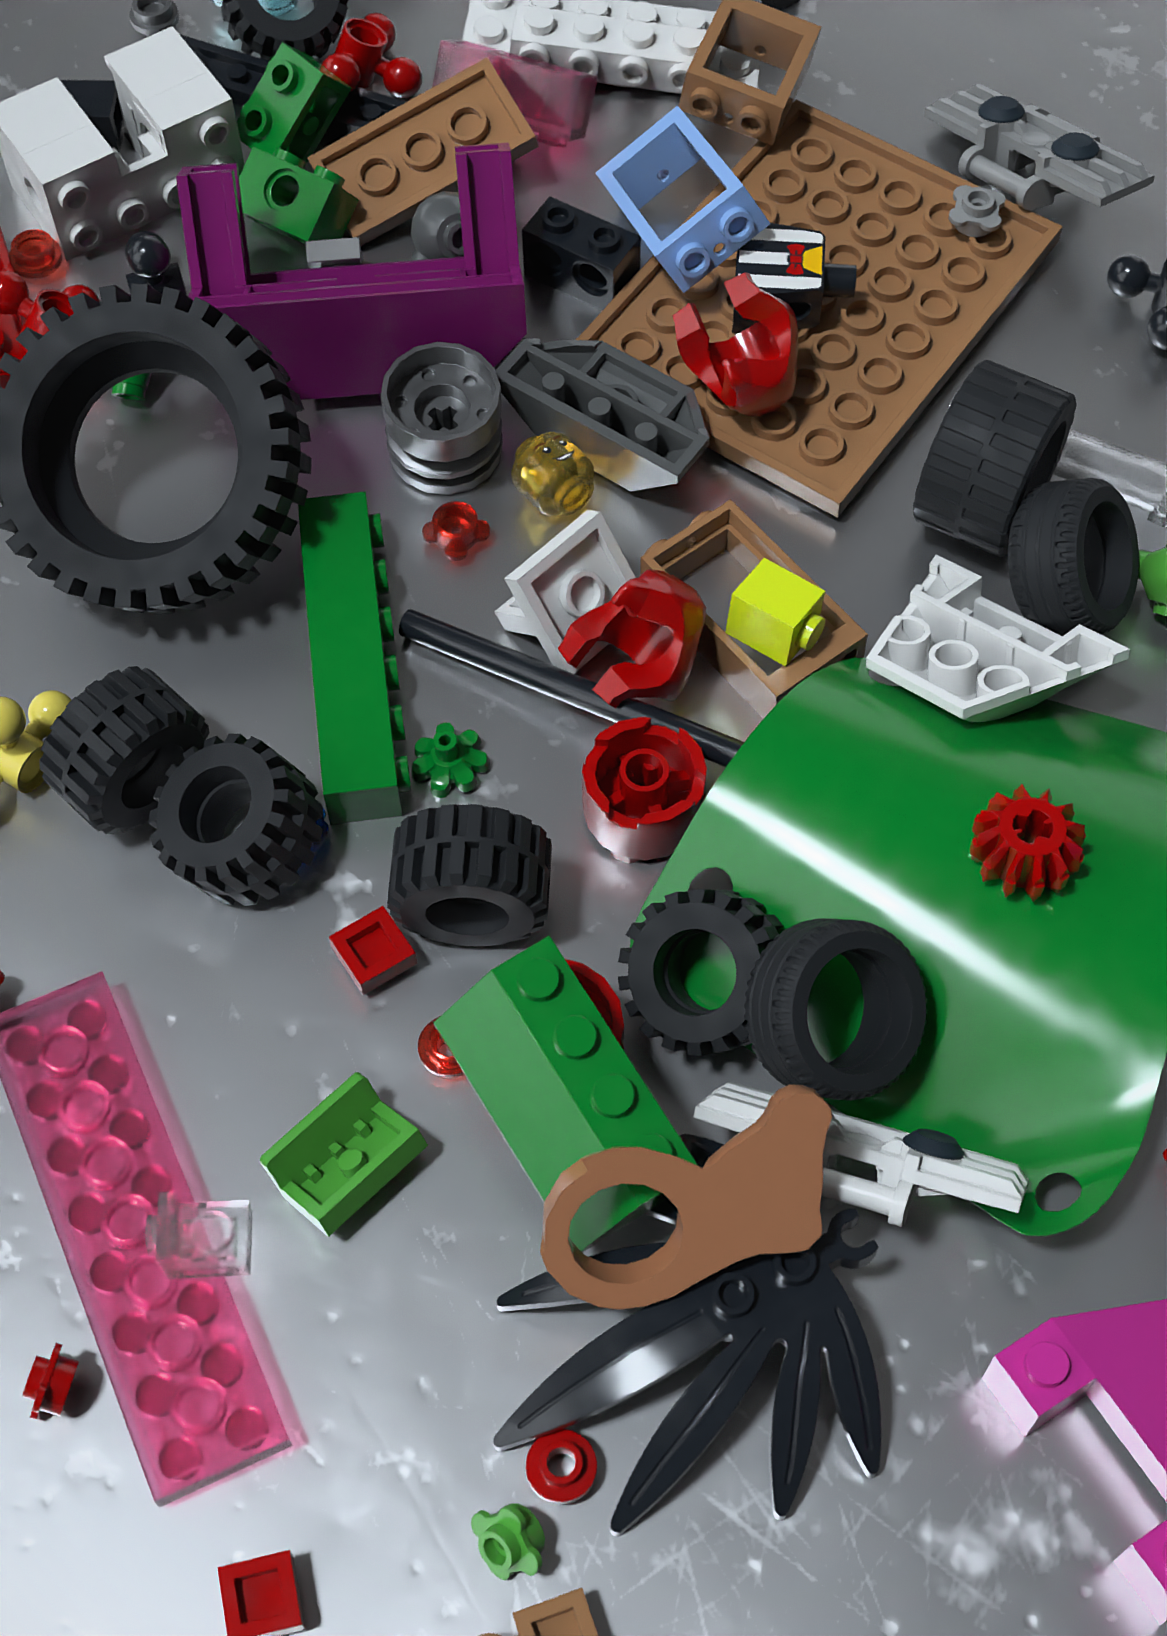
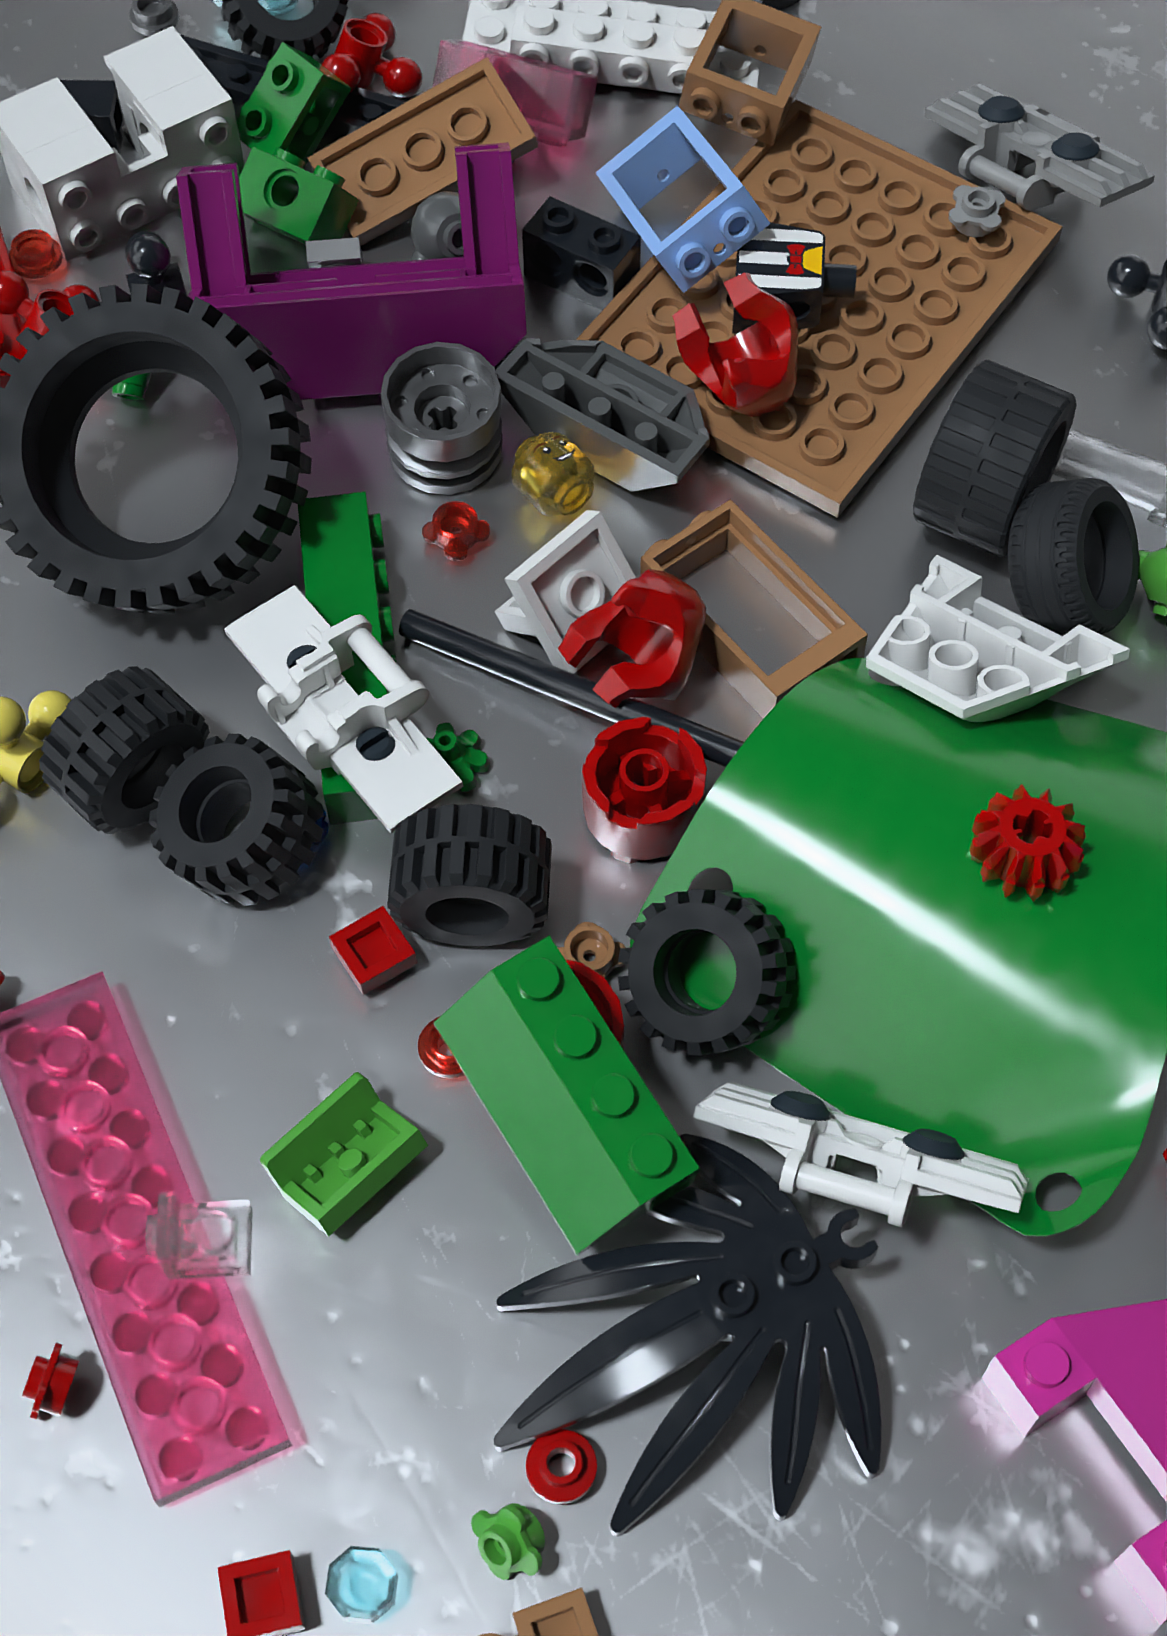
nougat animal [540,1085,832,1309] -> none
neon yellow brick [725,558,826,667] -> none
black tyre [744,918,928,1101] -> none
none -> white piece [224,585,463,834]
none -> clear light blue tile [325,1546,398,1624]
none -> medium nougat plate [558,922,626,978]

